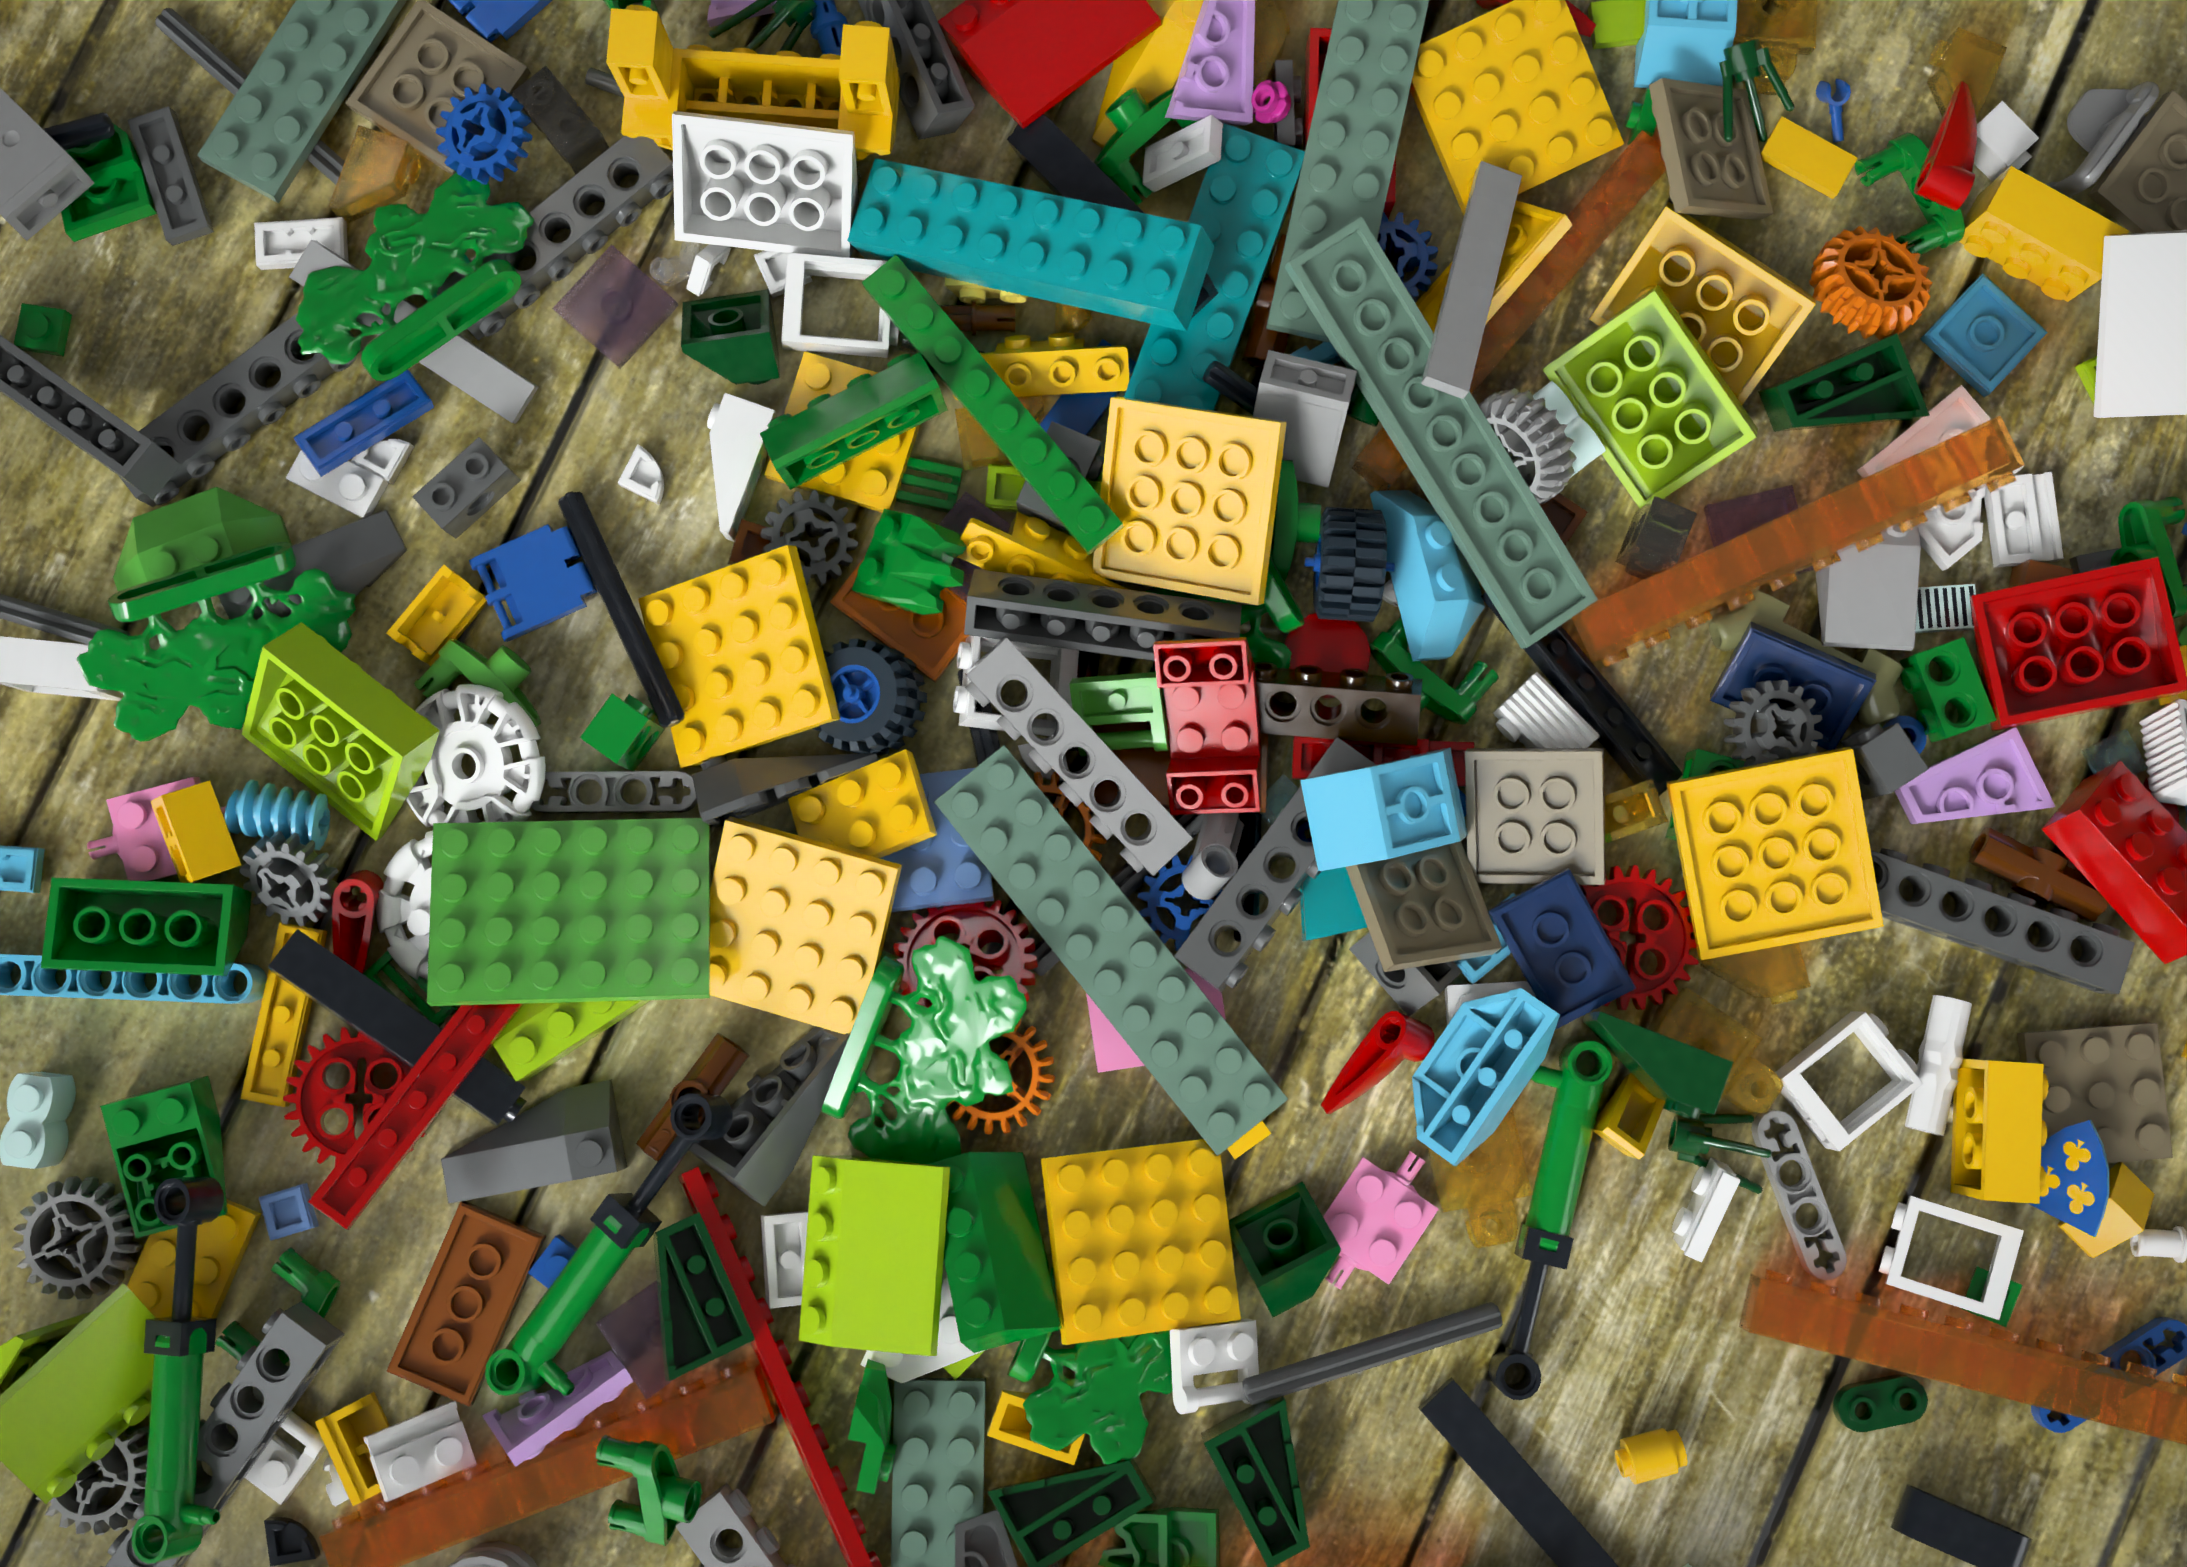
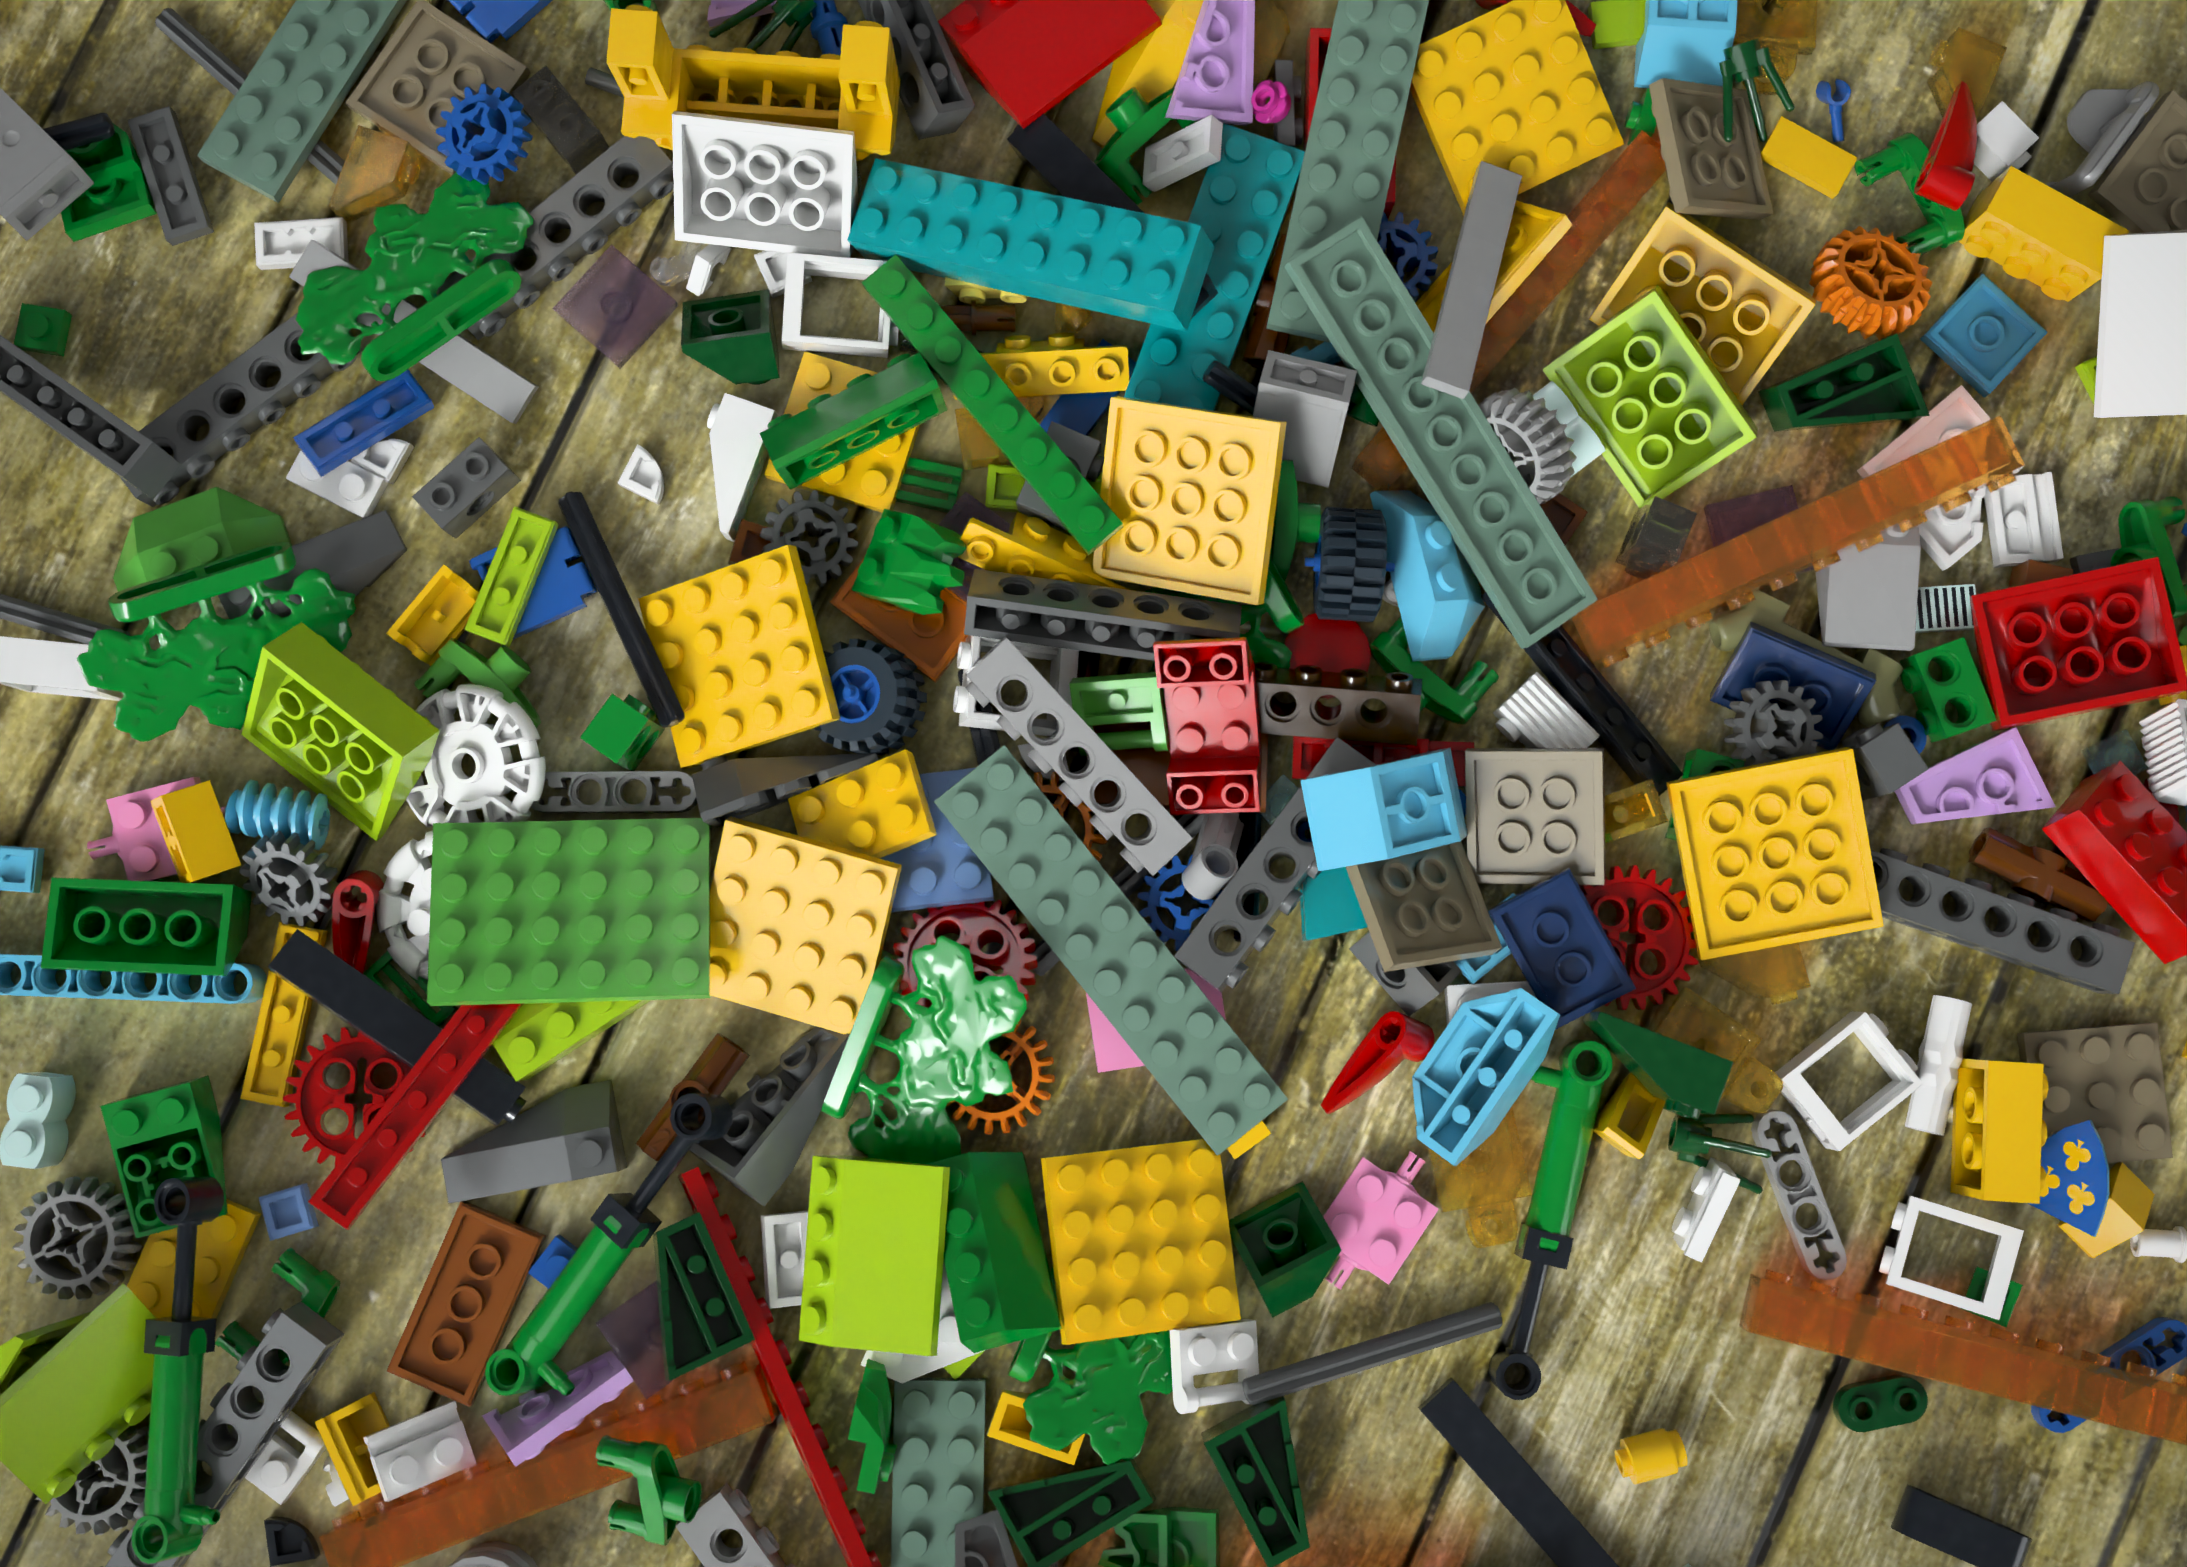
none -> lime tile [464,506,559,647]

